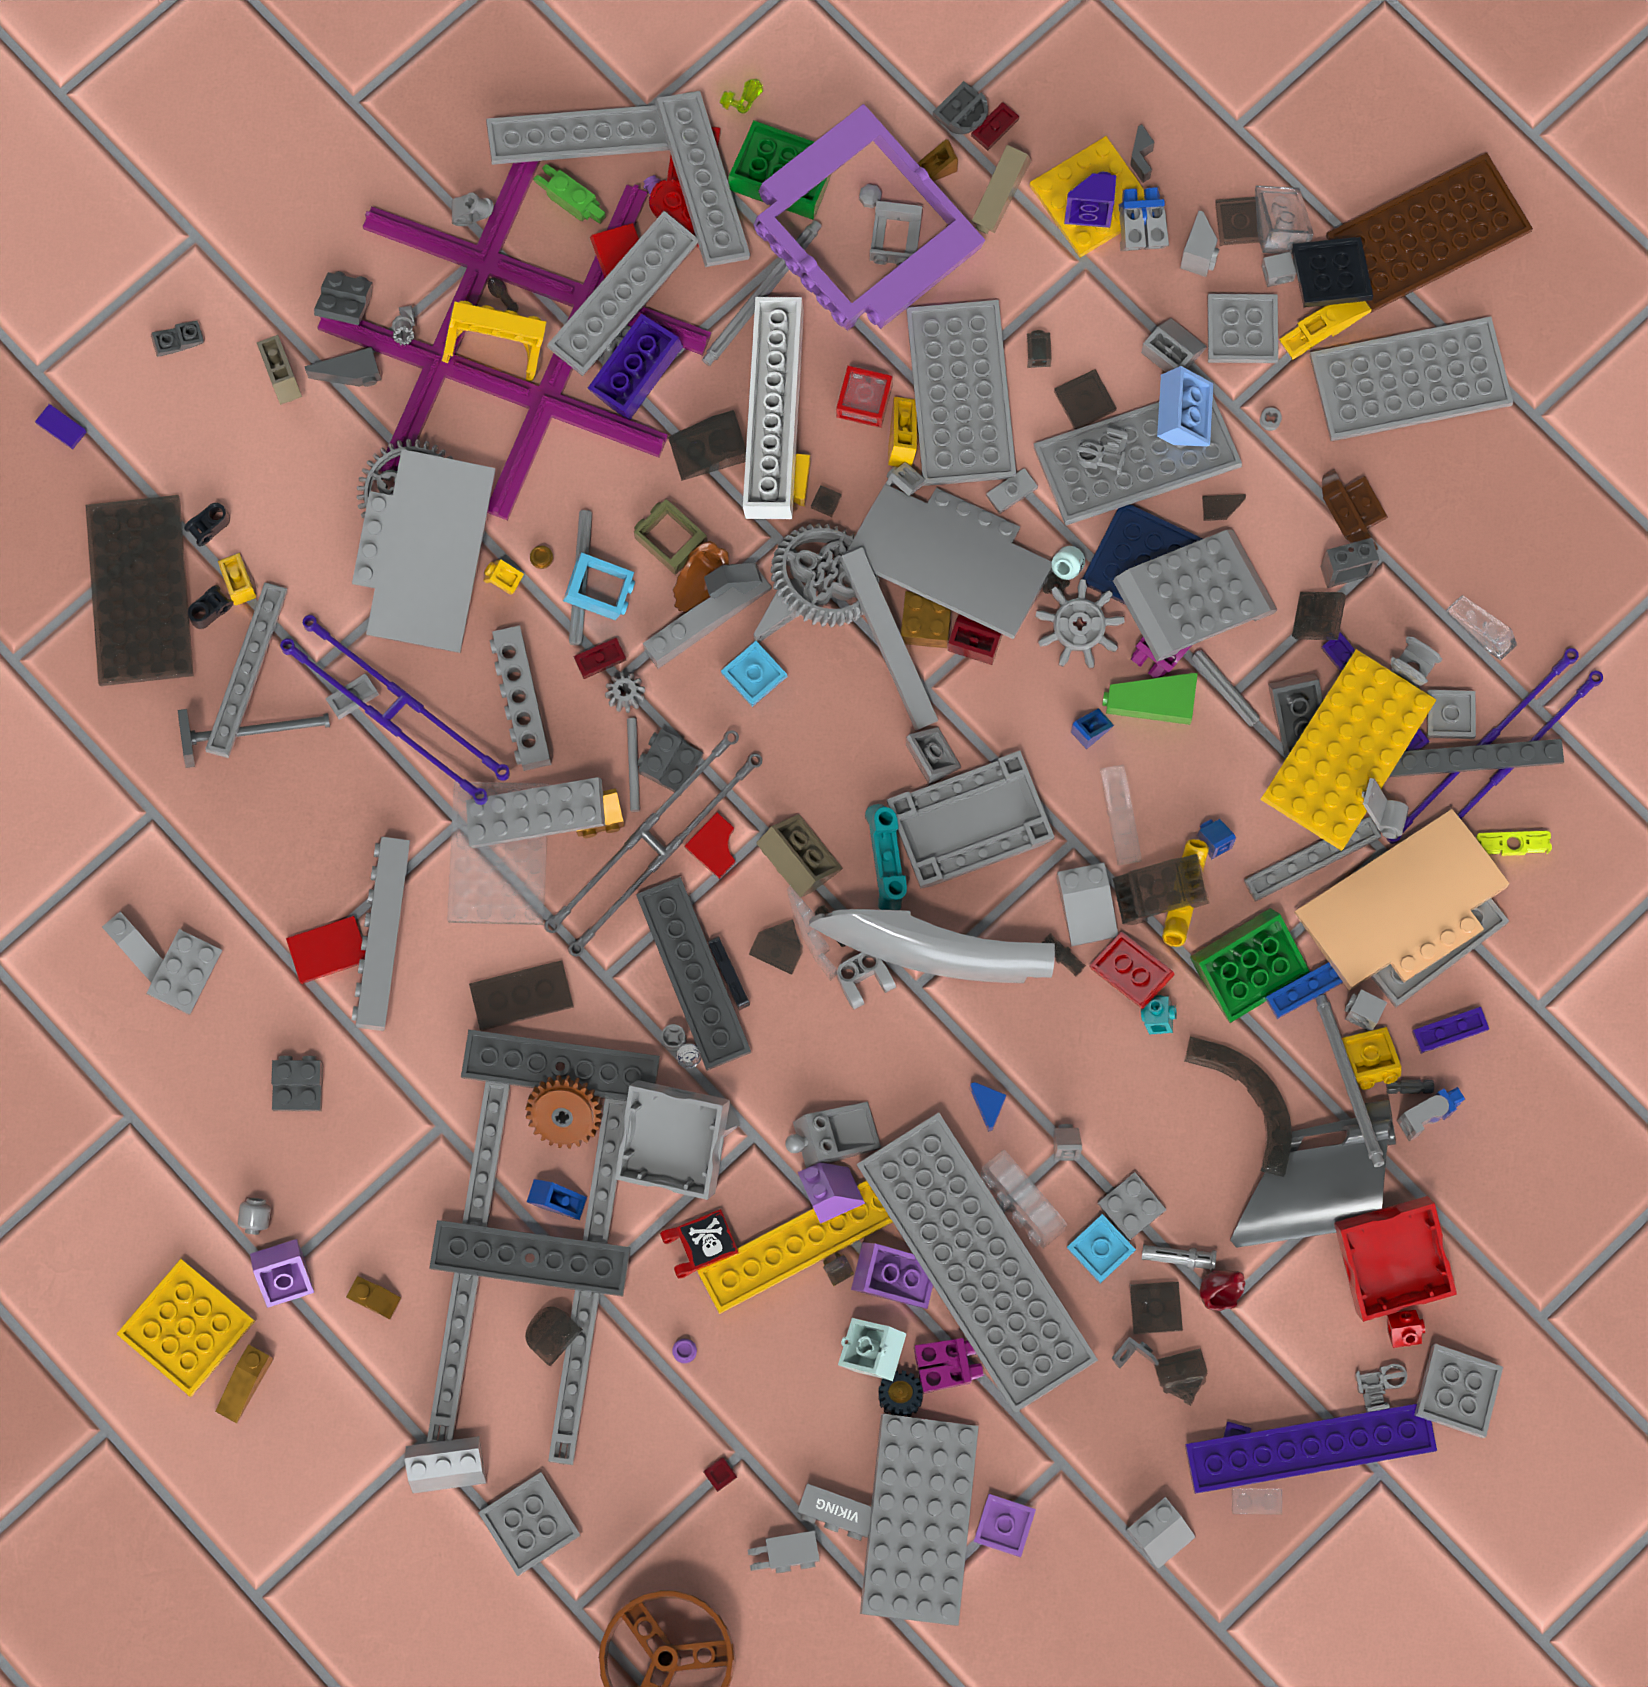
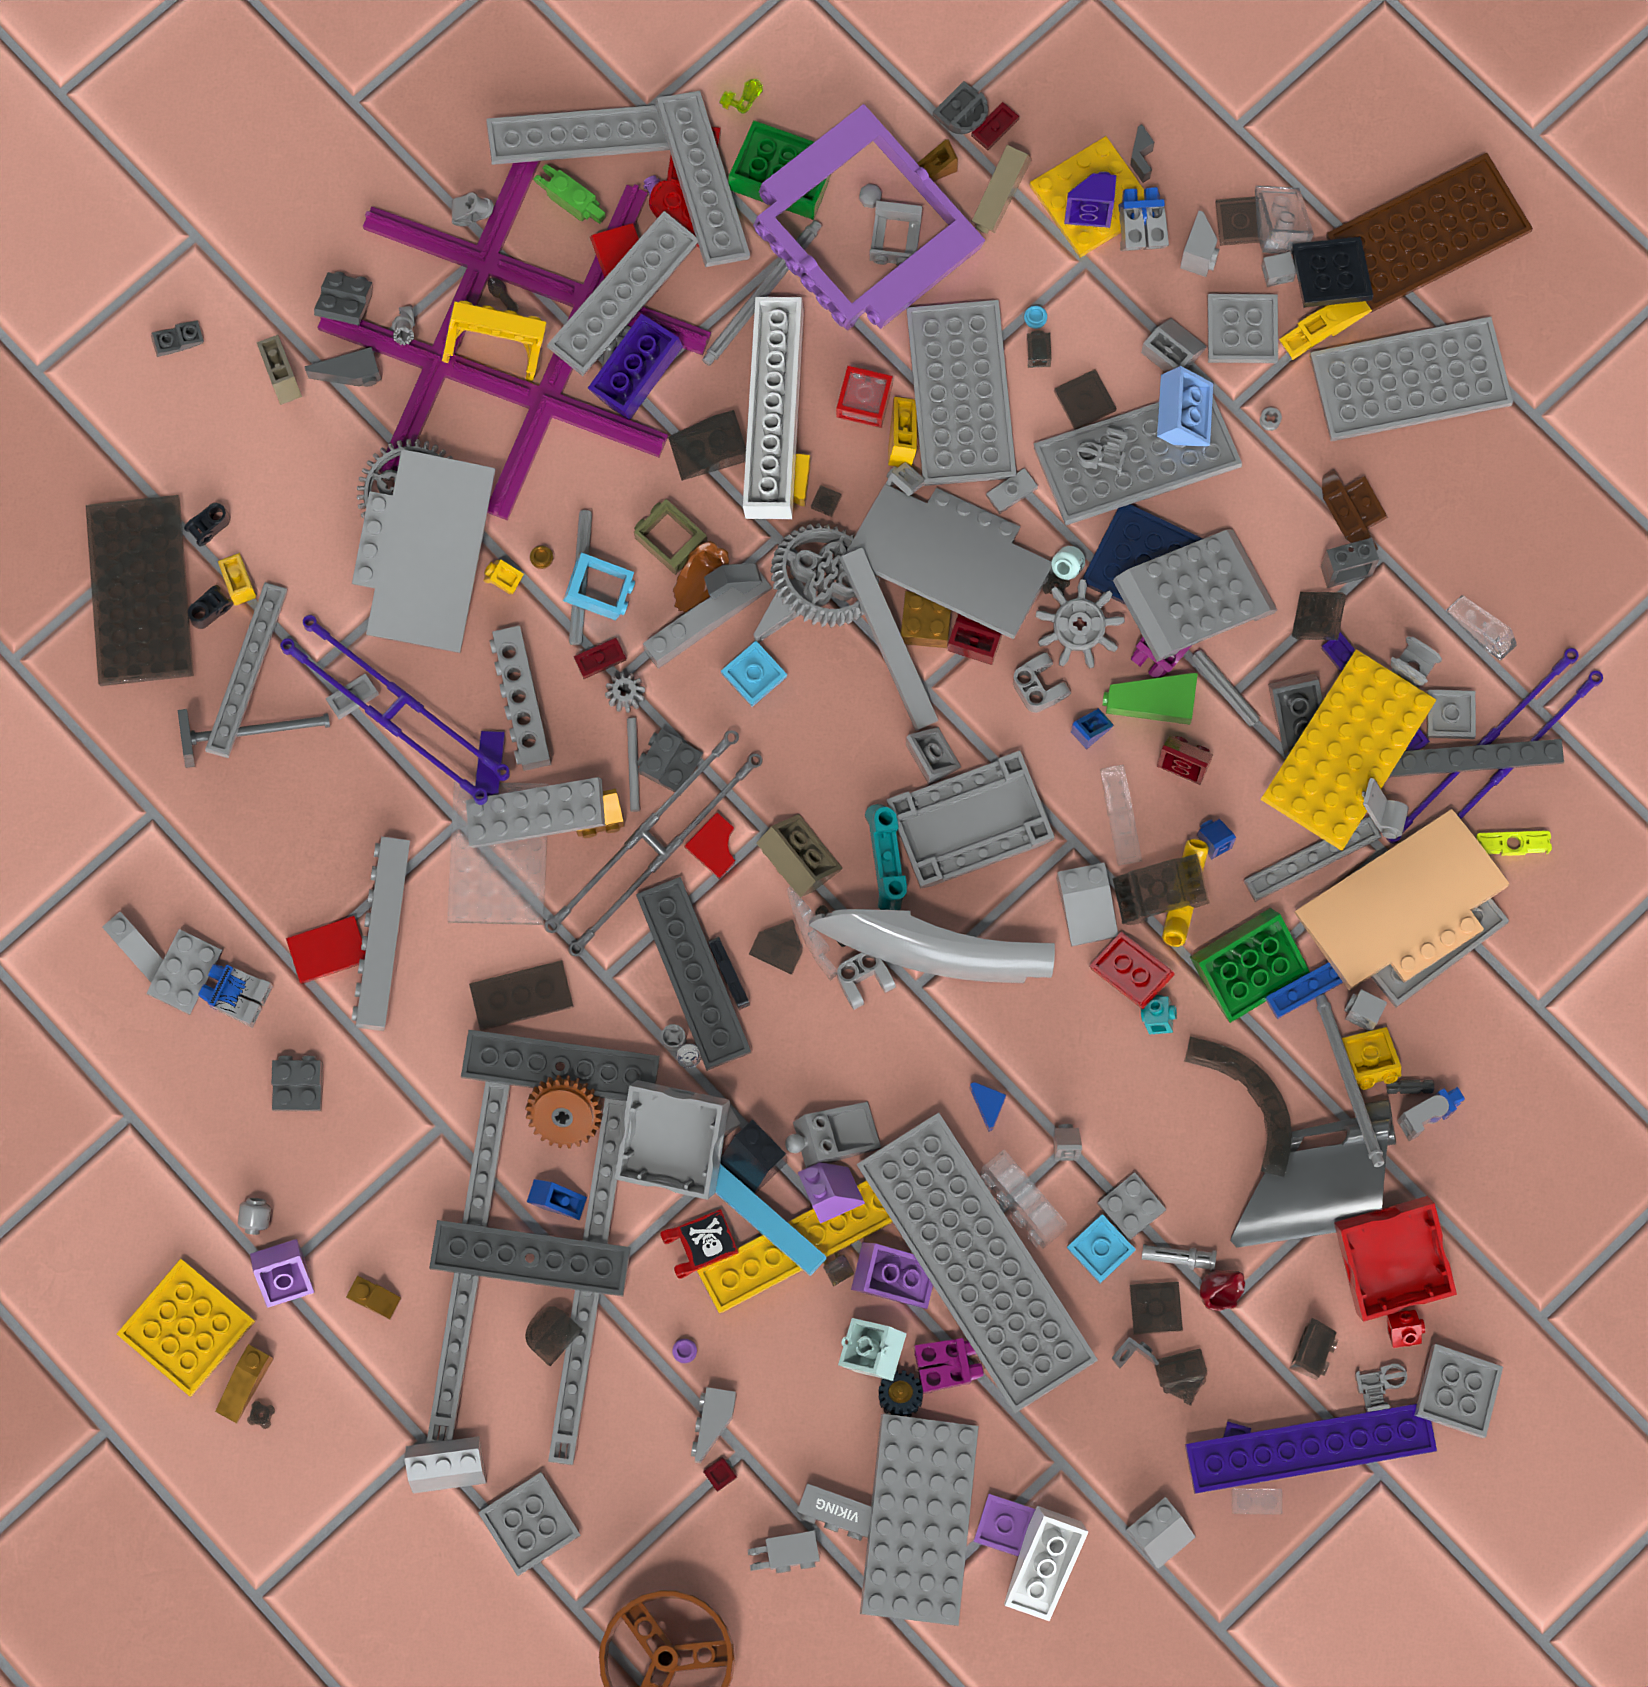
dark purple tile [35,404,87,450] -> none
clear smoke pin [1042,933,1086,977] -> none
clear smoke tile [1202,494,1246,521] -> none
dark purple plate [1412,1007,1489,1054] -> none
none -> hips [198,964,273,1028]
none -> clear smoke plate [247,1401,275,1429]
none -> dark purple tile [475,731,505,797]
none -> light grey slope [691,1387,736,1464]
none -> medium azure tile [715,1164,827,1276]
none -> black slope [720,1119,787,1194]
none -> white slope [1004,1506,1088,1621]
none -> light grey piece [1013,653,1071,713]
none -> medium azure plate [1024,306,1047,329]
none -> dark red slope [1157,736,1213,785]
none -> clear smoke slope [1289,1318,1338,1380]

